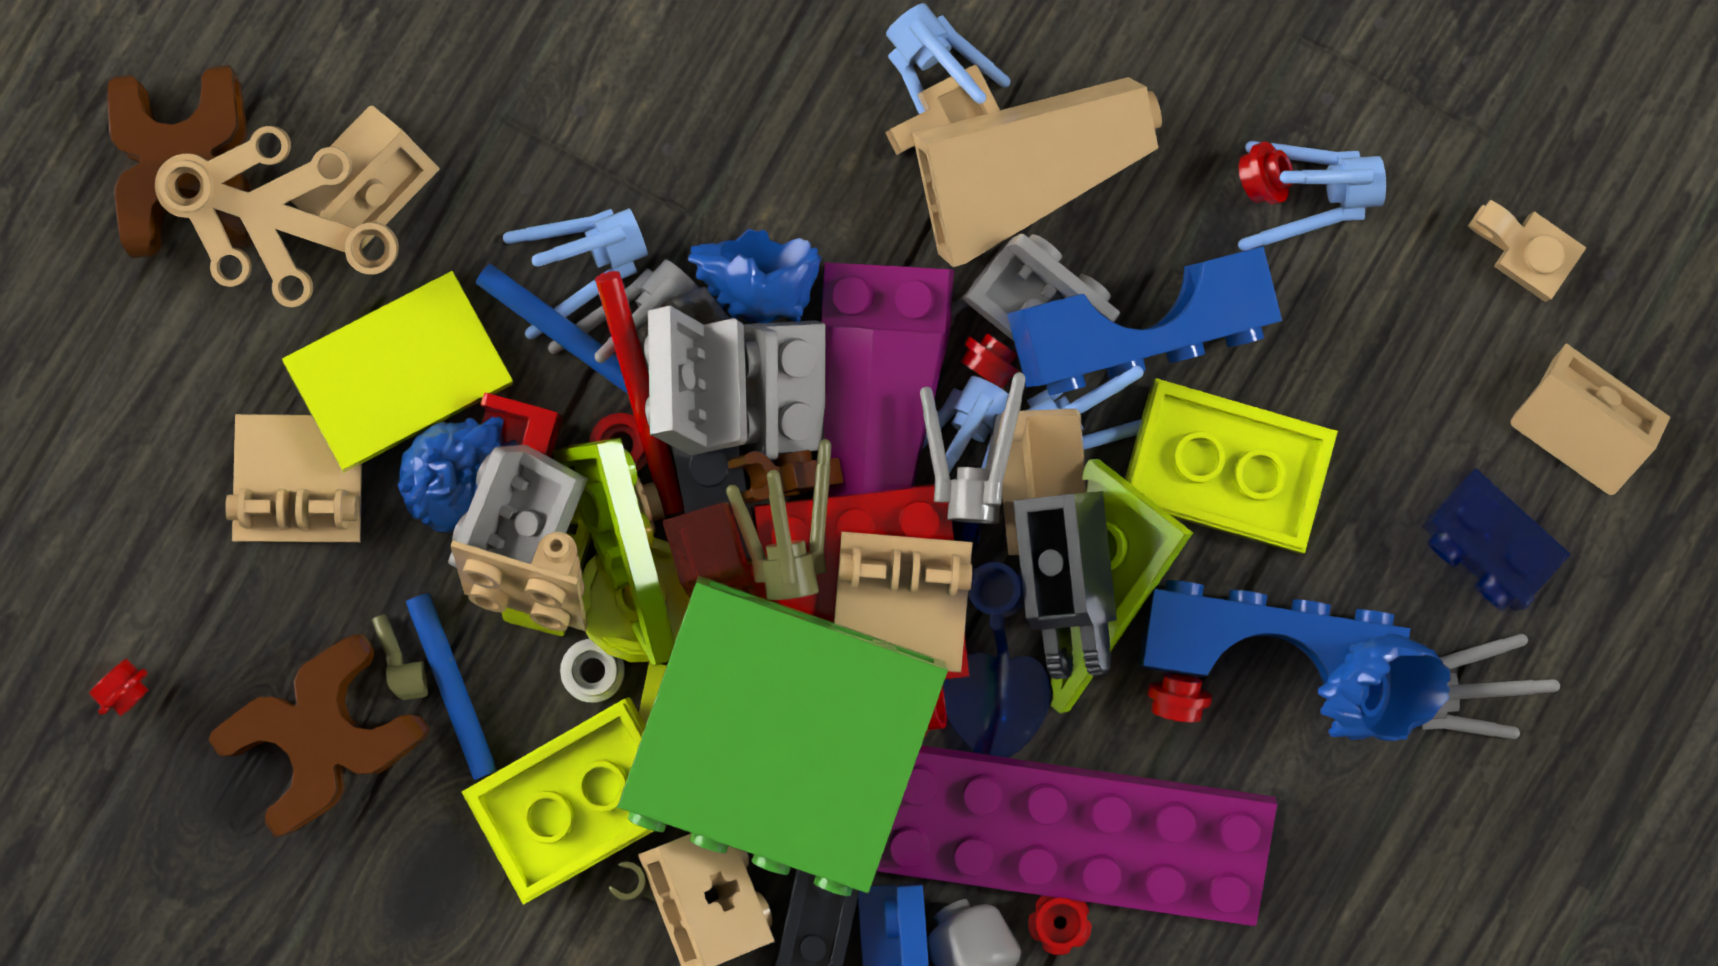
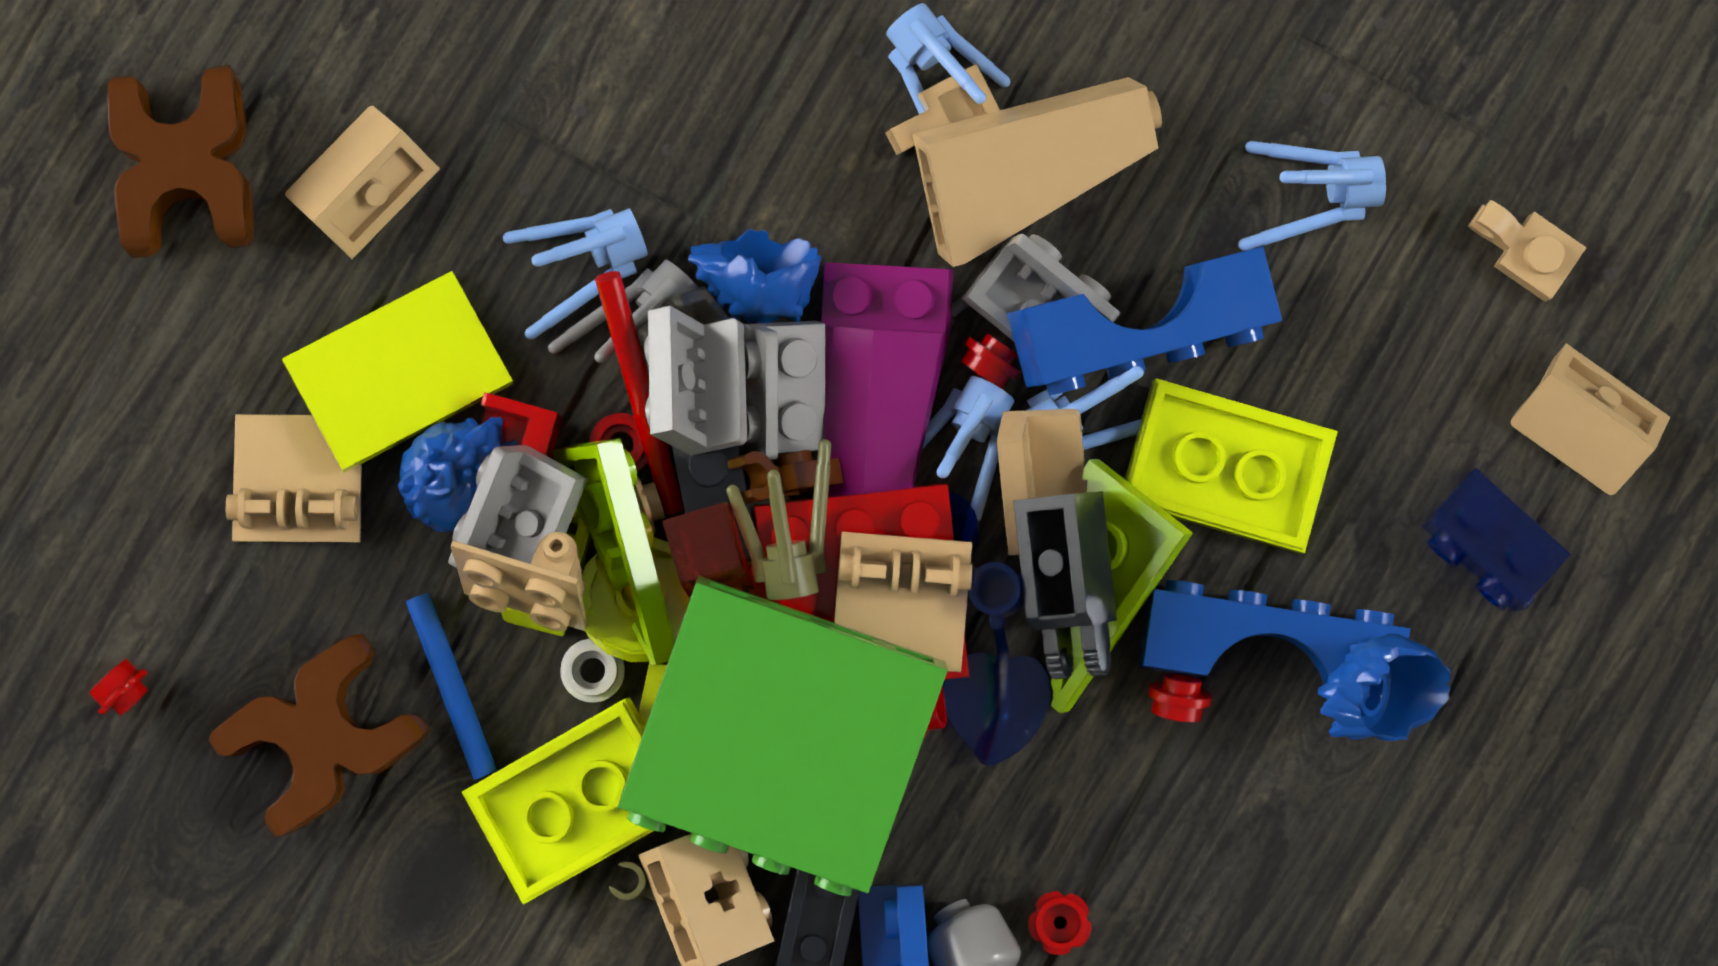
tan plant [155,126,399,307] -> none
olive hand [372,614,428,700] -> none
blue bar [475,263,628,394] -> none
magenta plate [877,745,1277,926] -> none
light grey plant [920,372,1026,524] -> none
red plate [1239,141,1293,205] -> none
light grey plant [1421,634,1560,739] -> none

